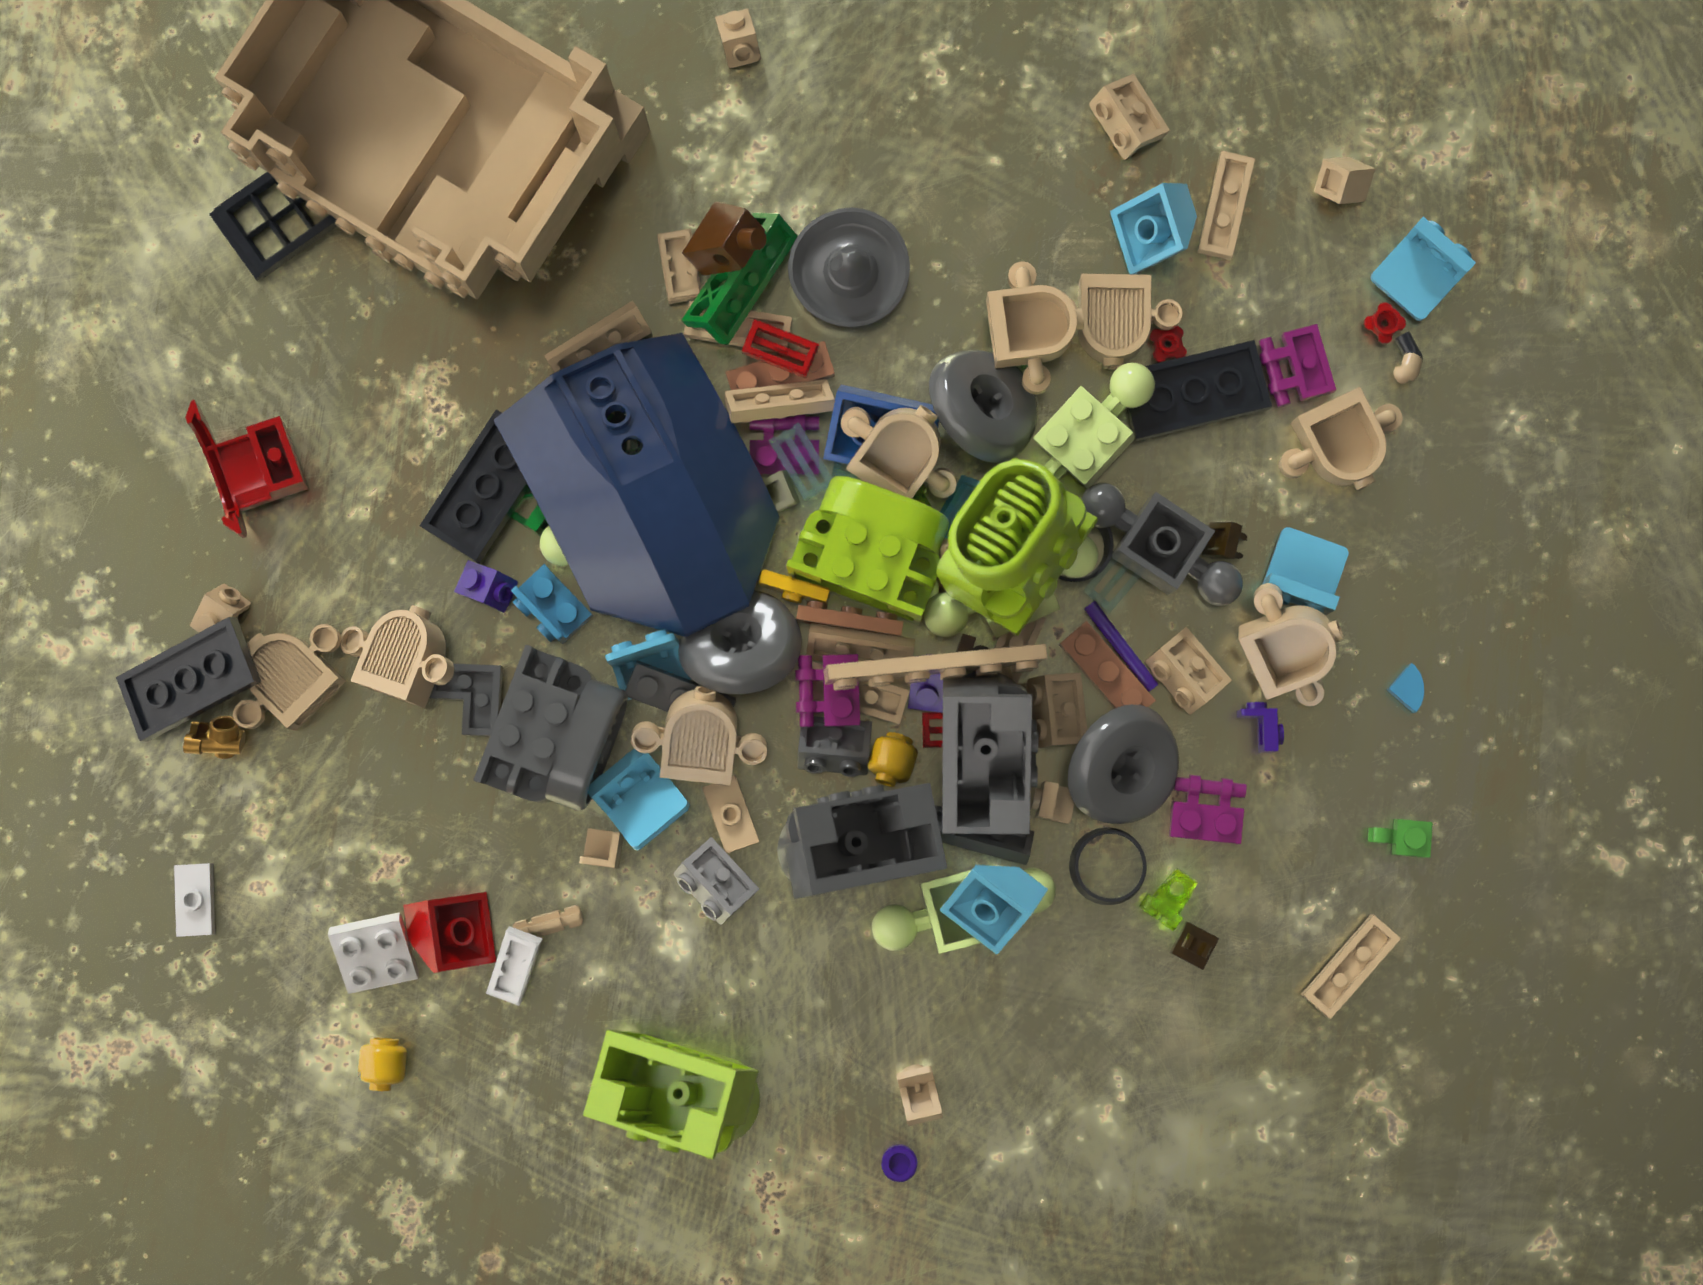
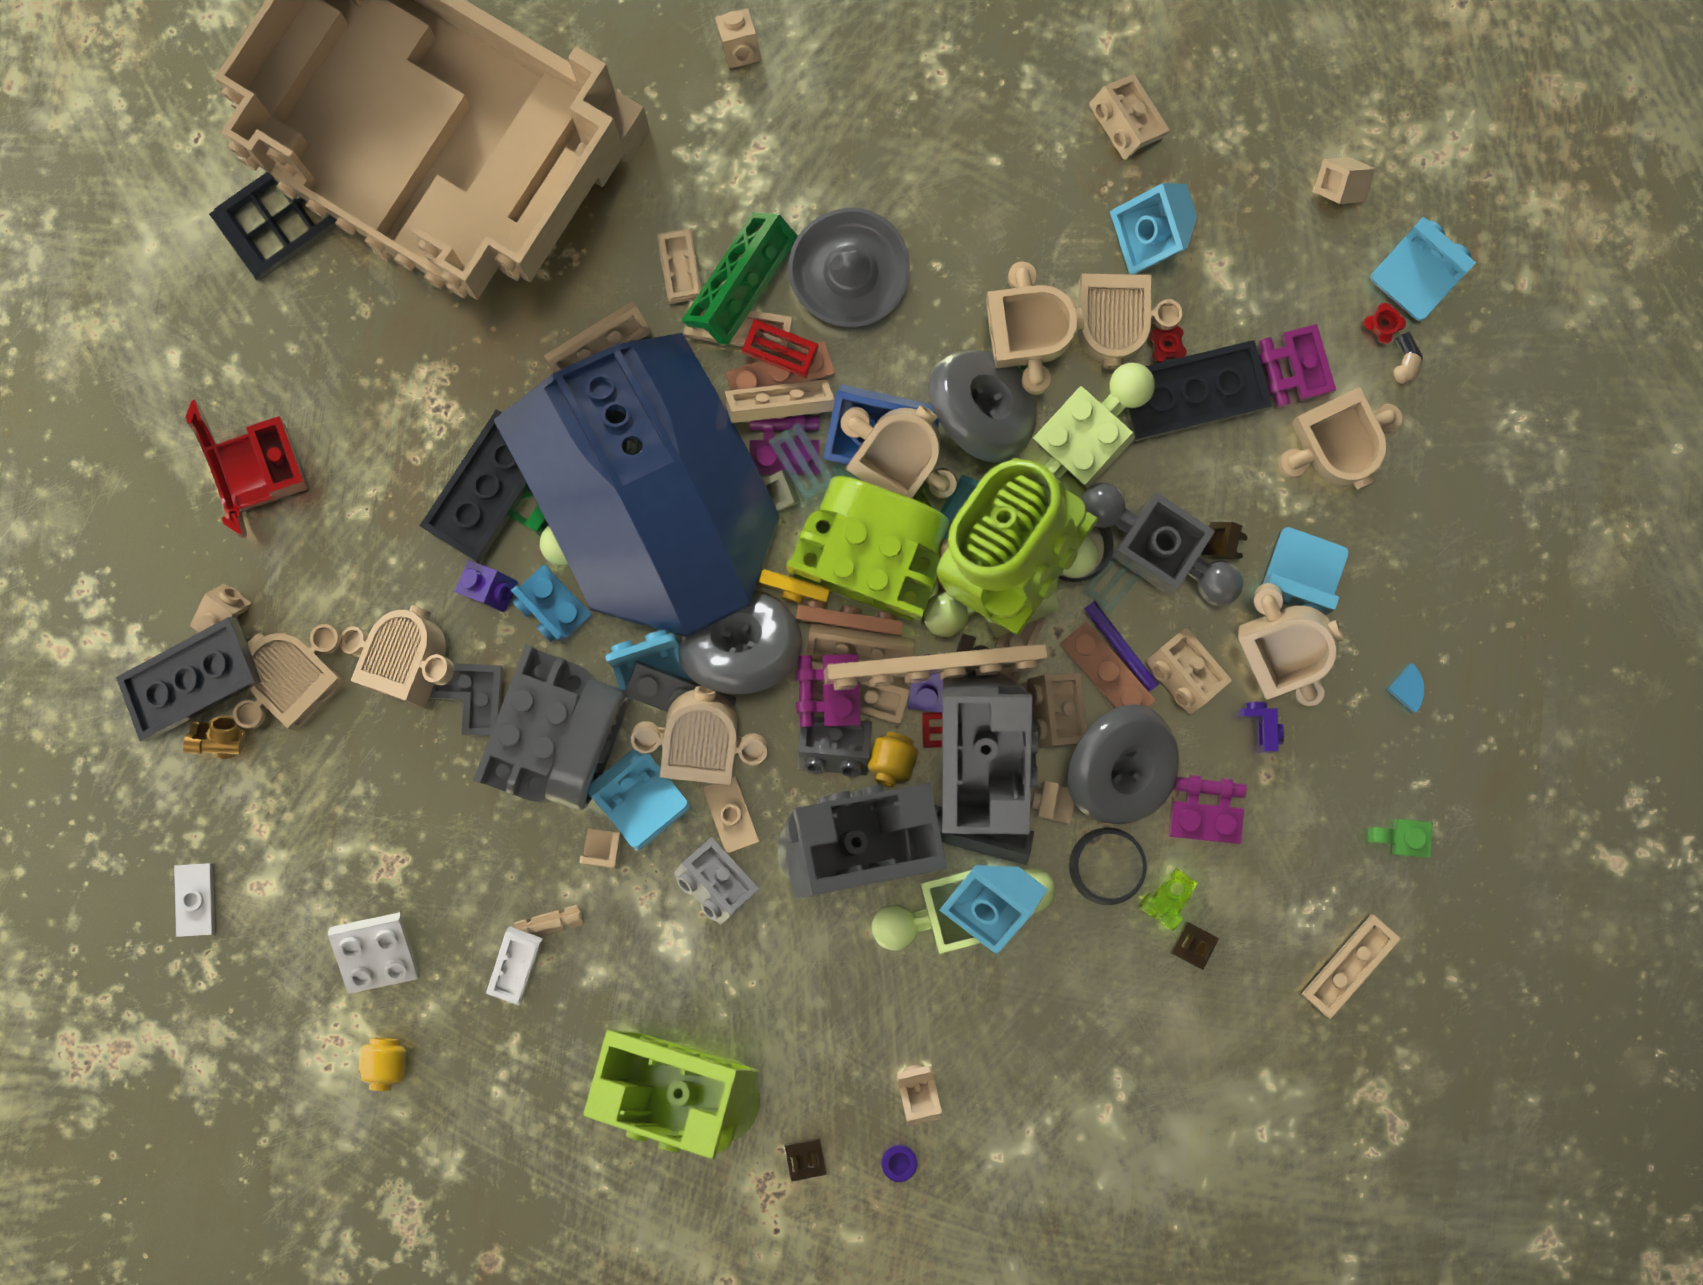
red slope [403,892,496,973] -> none
reddish brown torso [682,202,766,276] -> none
tan plate [1197,151,1255,260] -> none
none -> dark brown tile [784,1137,827,1182]

